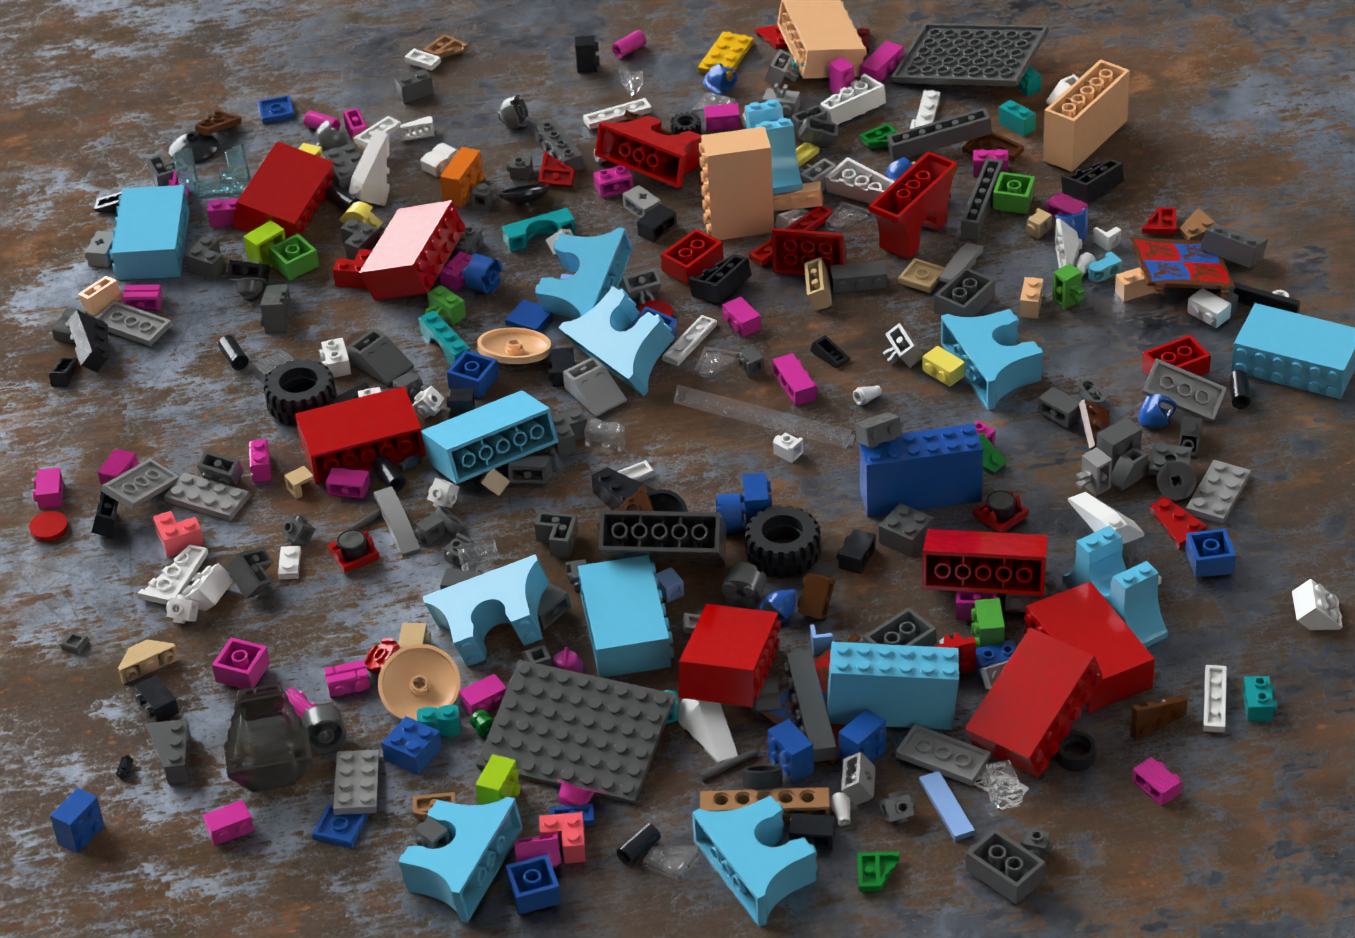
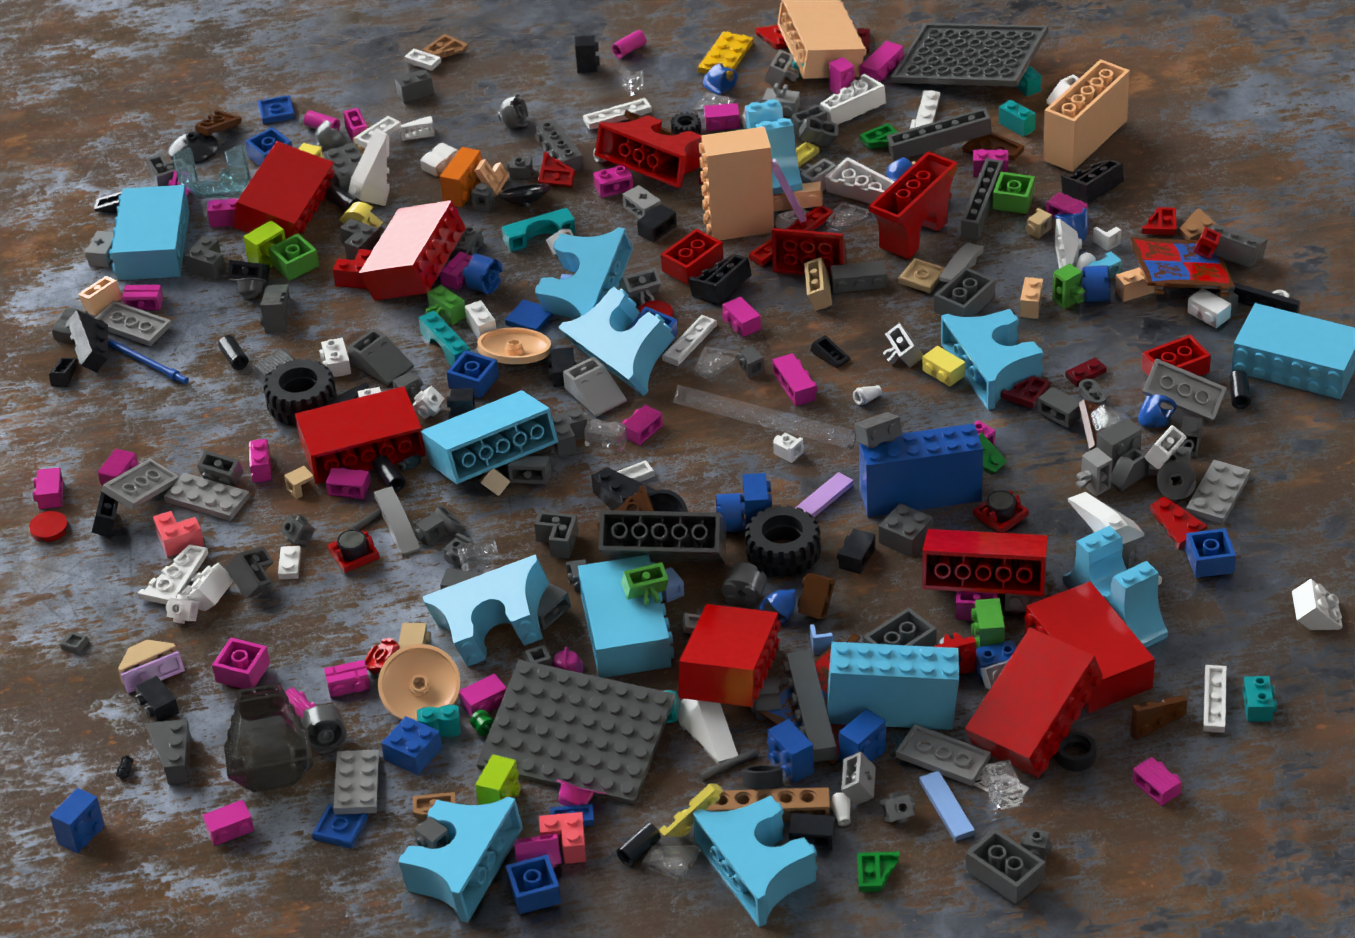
white brick [427,478,460,508] -> none
none -> blue bar [108,339,189,385]
none -> lavender tile [120,651,185,694]
none -> blue brick [245,127,293,166]
none -> white brick [465,301,496,338]
none -> light nougat plate [474,159,509,197]
none -> dark pink brick [621,404,663,446]
none -> bright green brick [621,562,669,606]
none -> light yellow wing [659,784,723,837]
none -> lavender tile [771,158,807,223]
none -> lavender tile [795,472,853,517]
none -> dark red wing [1001,376,1050,408]
none -> dark red plate [1065,357,1107,387]
none -> blue brick [1082,265,1111,303]
none -> clear brick [1090,404,1131,432]
none -> white brick [1144,425,1186,469]
none -> red brick [1193,227,1221,260]

